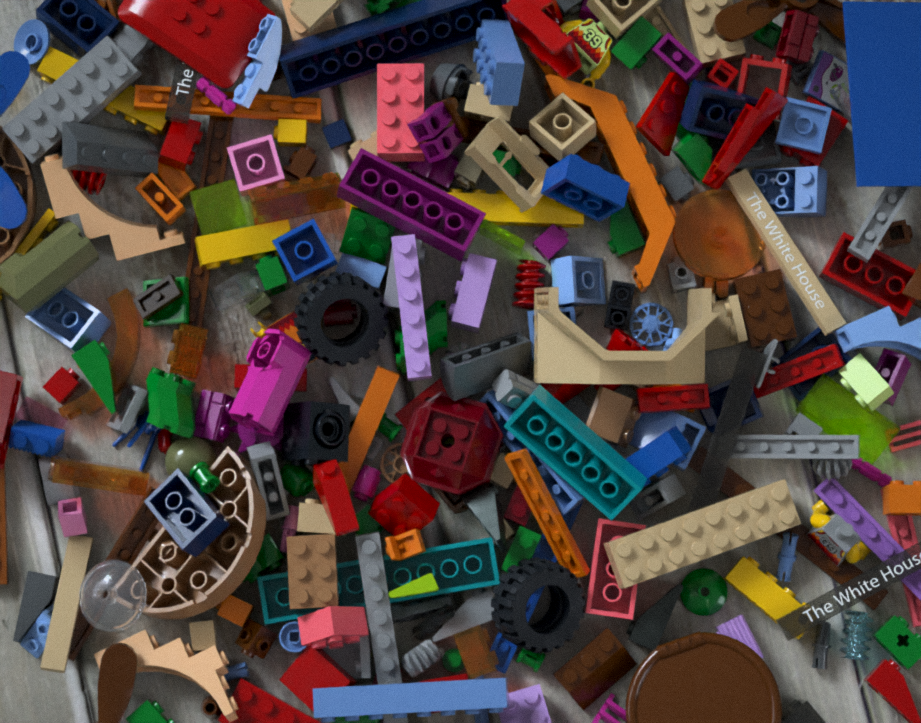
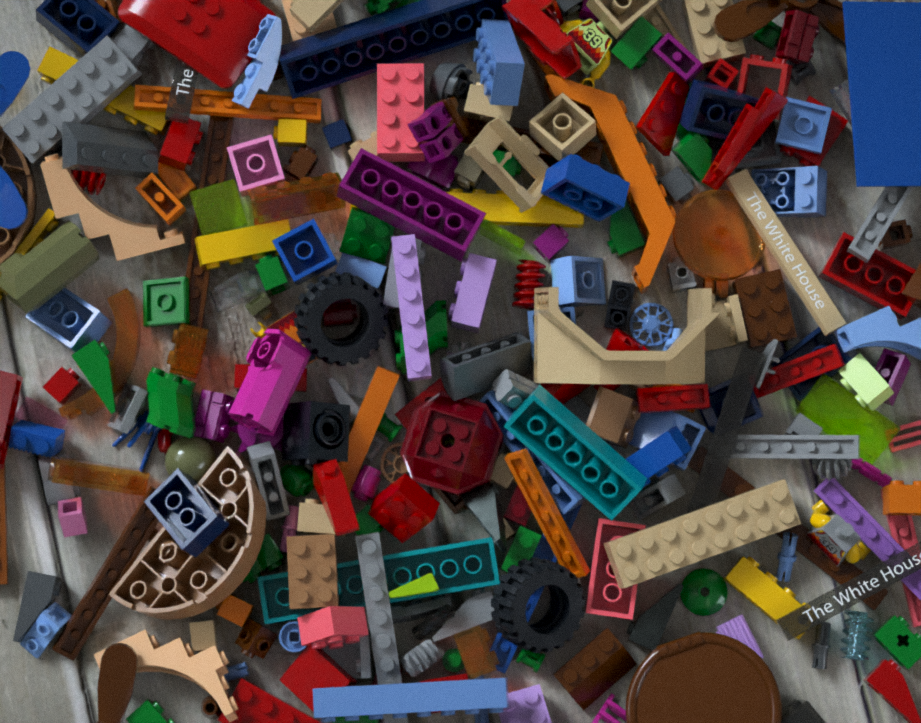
medium blue dish [14,19,50,65] -> none
tan tile [40,535,94,673] -> none
clear dish [79,560,147,632] -> none
dark brown plate [133,274,184,320] -> none
green bush [189,462,220,494] -> none
dark pink axle [196,77,236,115] -> none
orange bracket [385,529,426,561] -> none
tile [802,50,849,112] -> none

